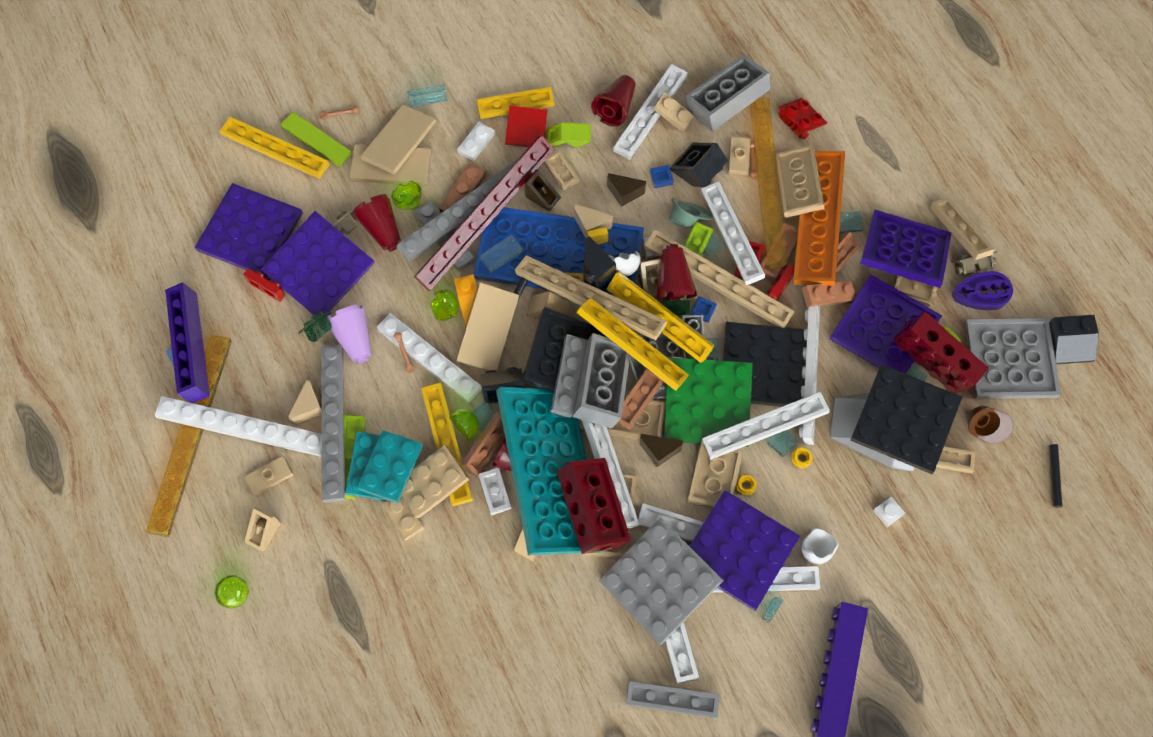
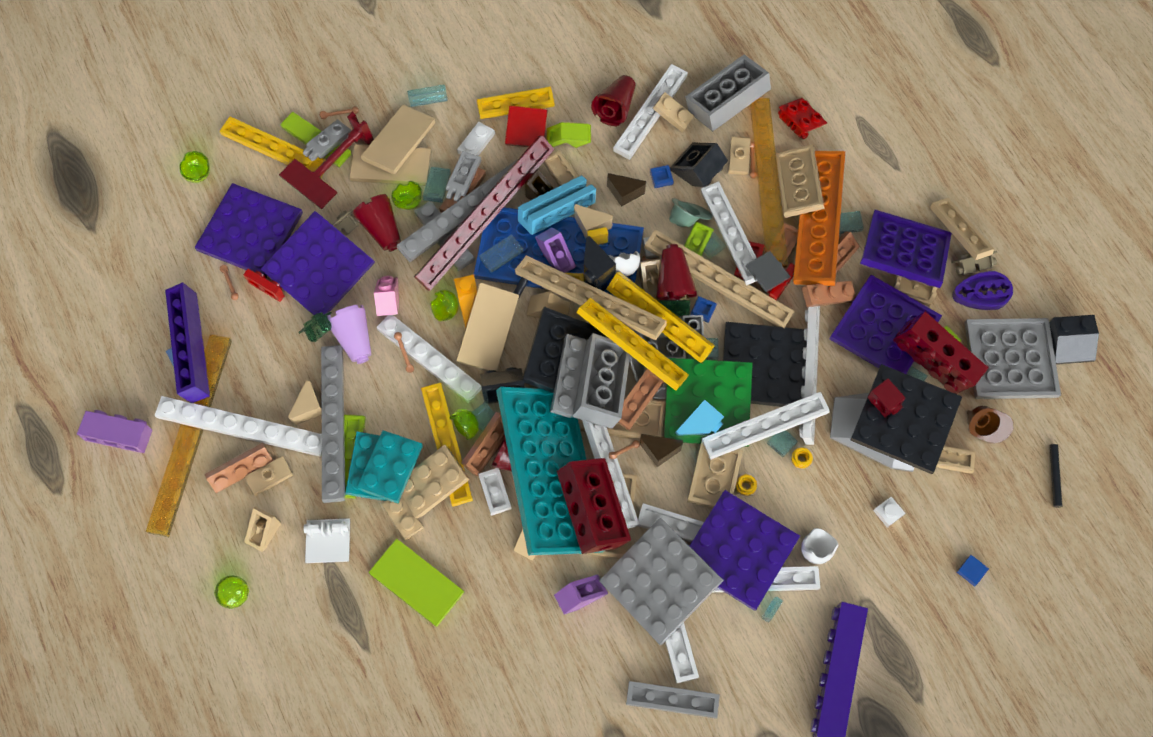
none -> medium lavender brick [77,410,152,453]
none -> clear neon green hair [179,151,210,183]
none -> nougat plate [205,443,273,493]
none -> nougat hinge [220,265,239,300]
none -> dark red piece [279,111,374,210]
none -> light grey hinge [303,119,351,161]
none -> white hinge [304,518,350,563]
none -> lime tile [368,538,464,627]
none -> bright pink slope [374,276,399,316]
none -> clear light blue tile [423,167,451,203]
none -> light grey hinge [446,151,481,202]
none -> medium azure brick [518,175,596,235]
none -> medium lavender slope [535,228,576,273]
none -> medium lavender slope [554,574,608,615]
none -> nougat hinge [609,440,640,459]
none -> medium azure slope [675,400,724,436]
none -> dark grey piece [746,251,791,292]
none -> dark red brick [868,379,905,417]
none -> blue tile [957,555,989,587]

